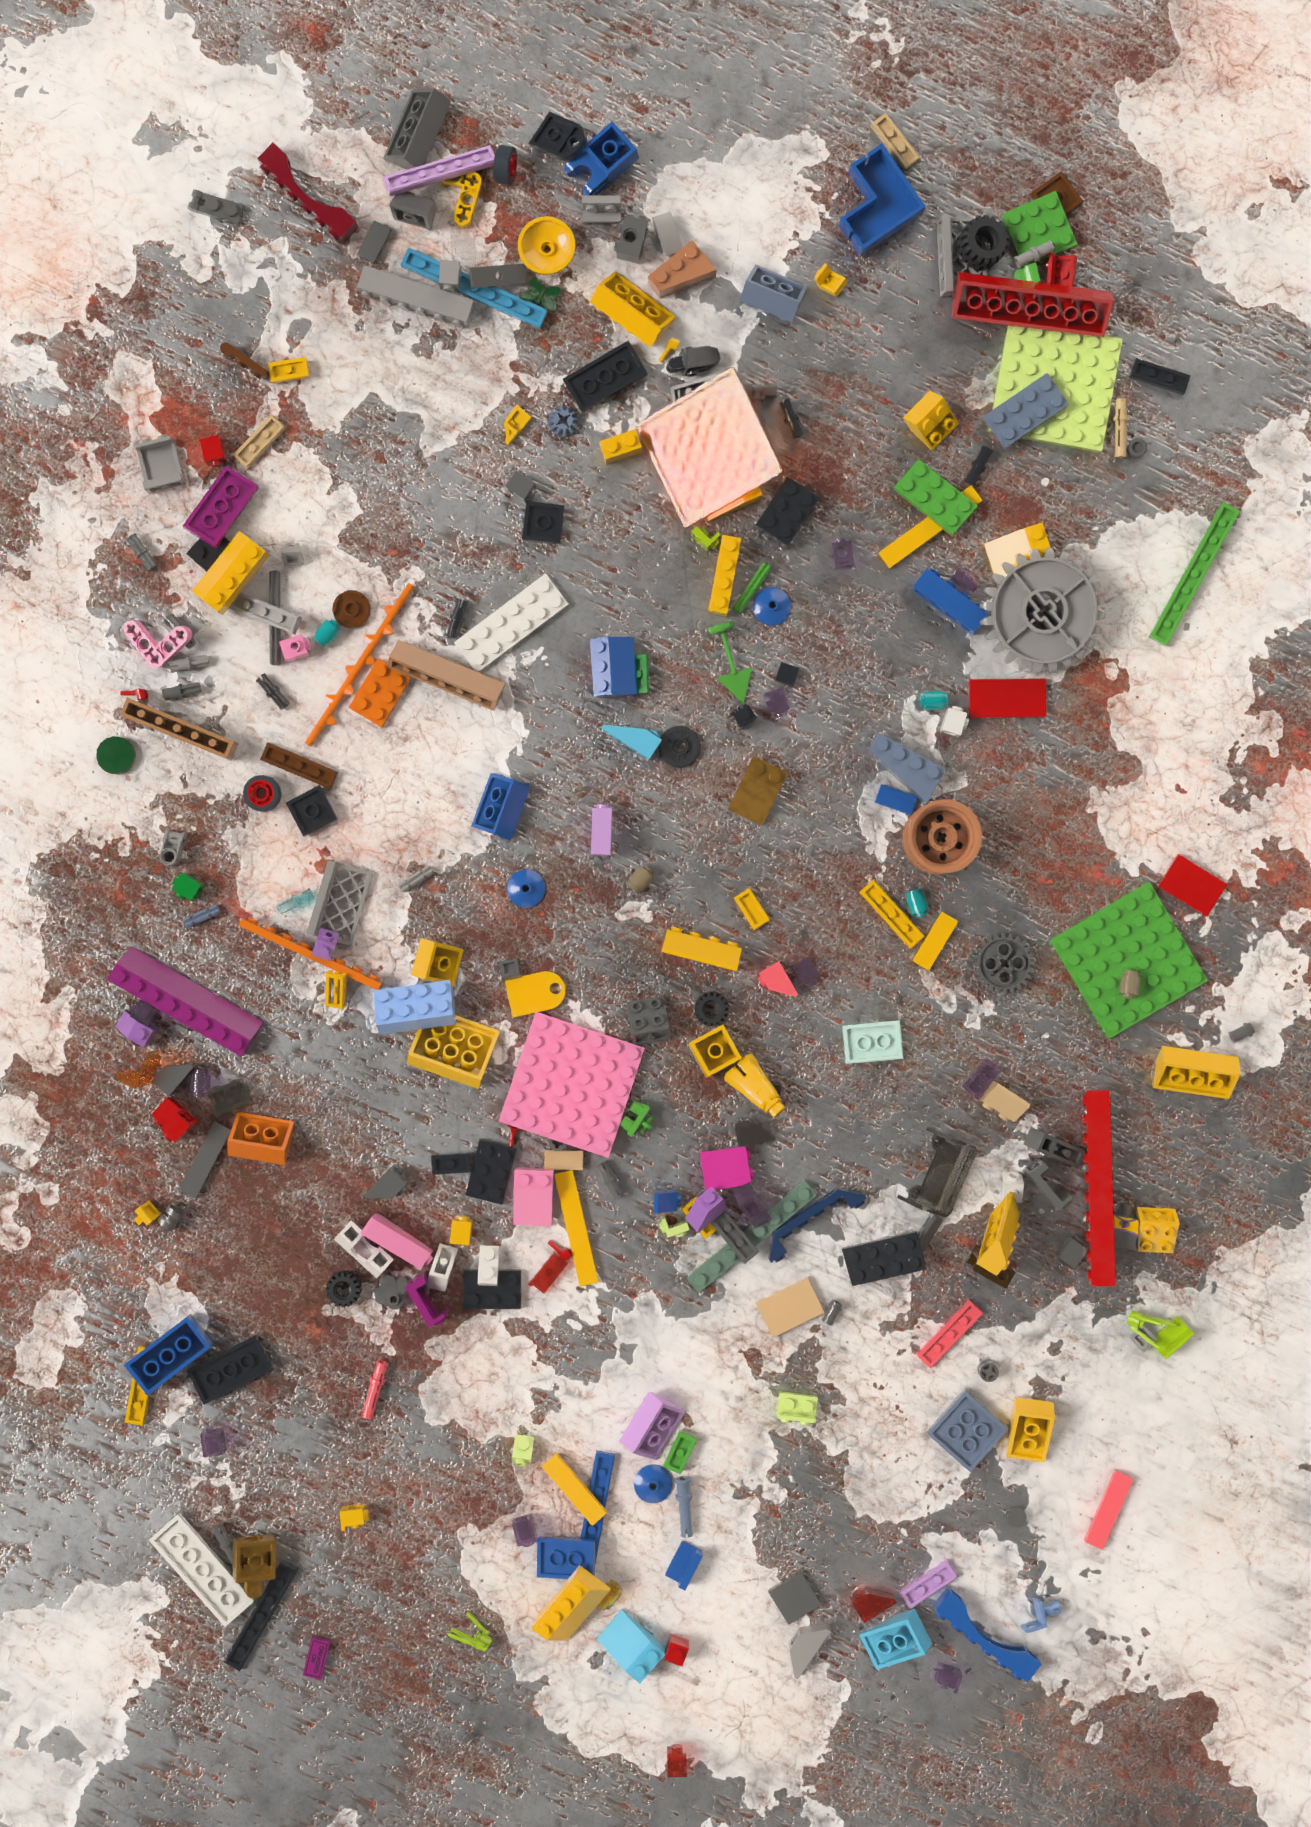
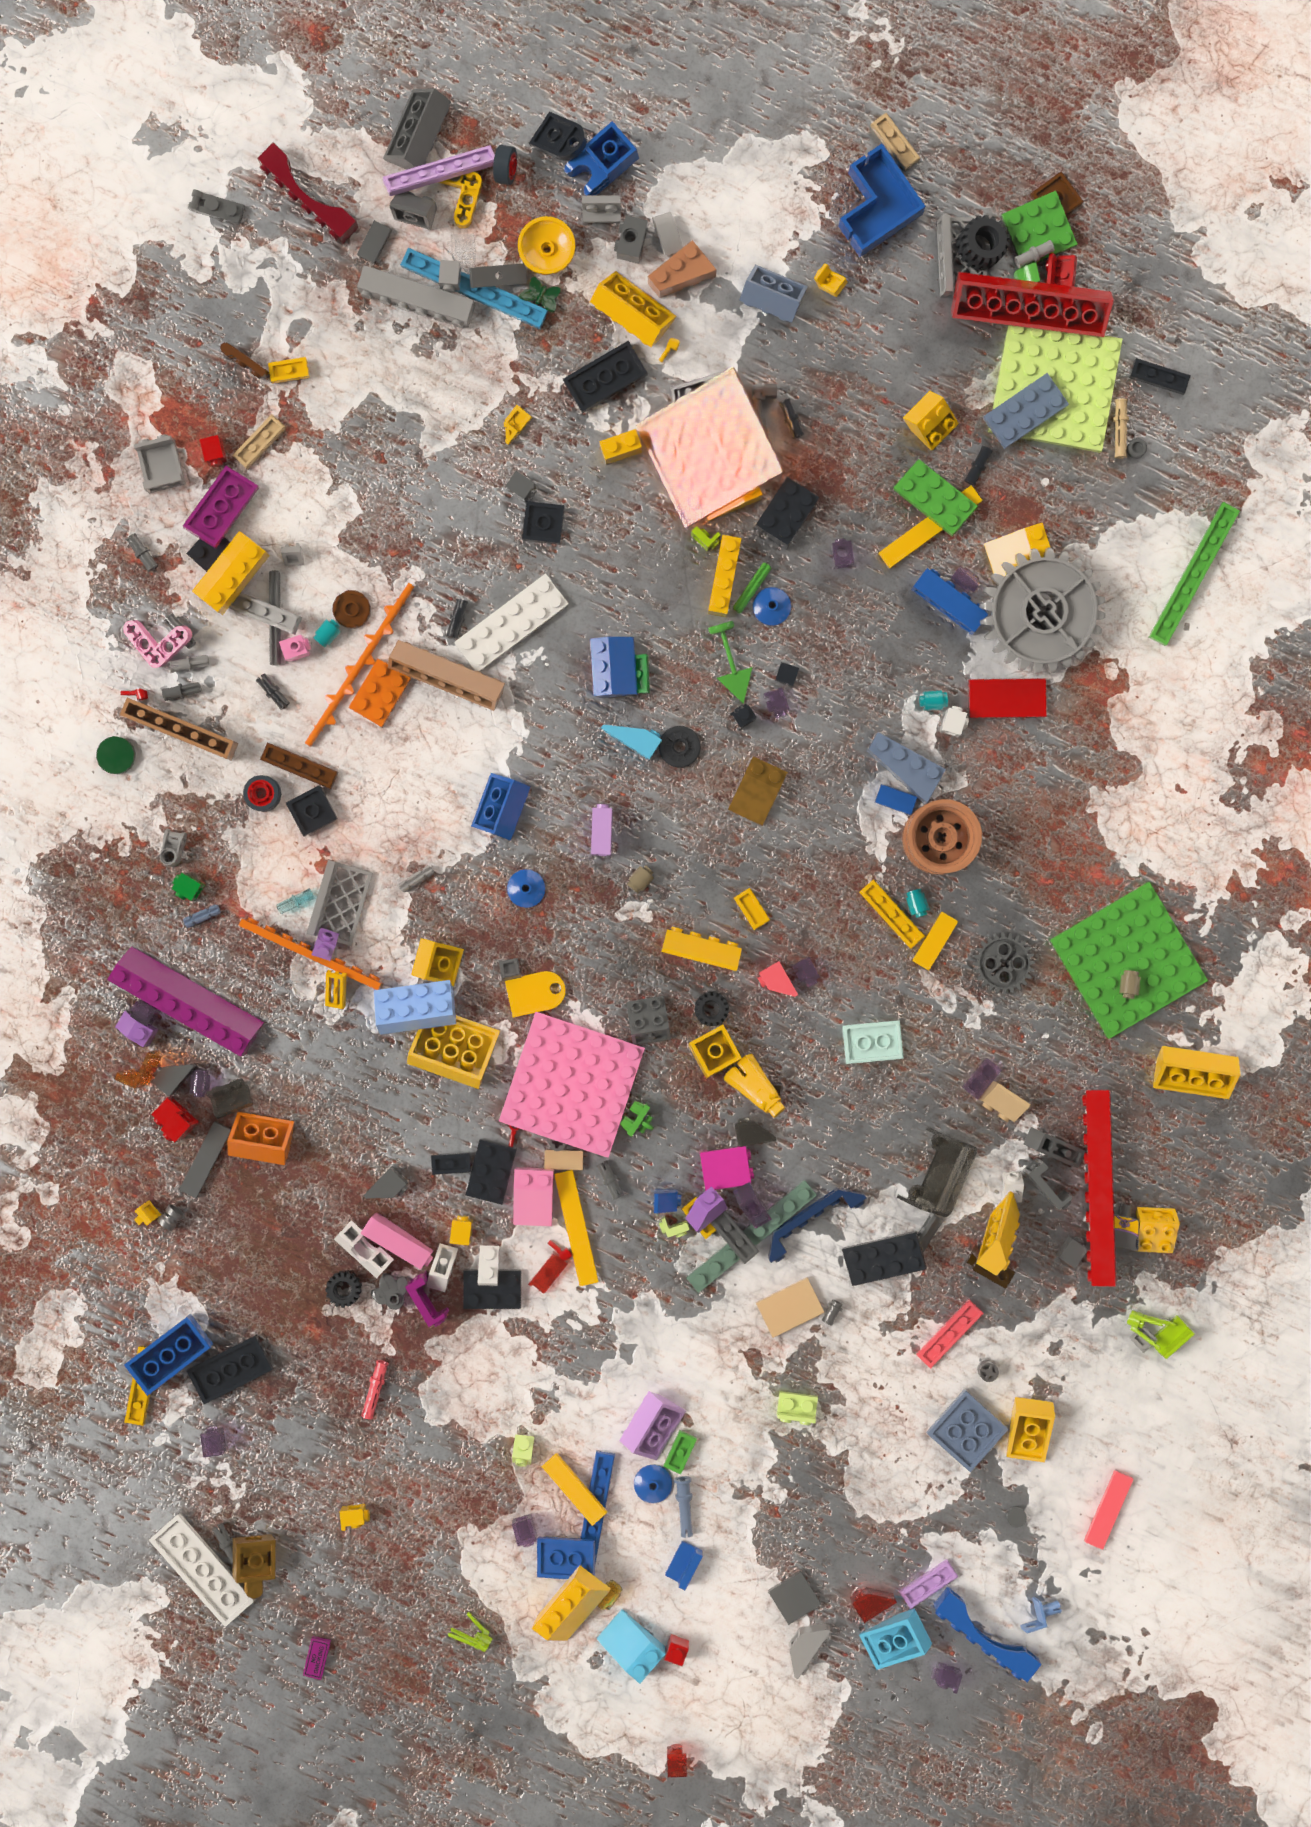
black tile [223,1560,298,1671] -> none
sand blue gear [548,405,579,437] -> none
black hinge [666,346,721,377] -> none
red tile [1157,854,1228,917] -> none
dark grey pin [1228,1022,1255,1043] -> none

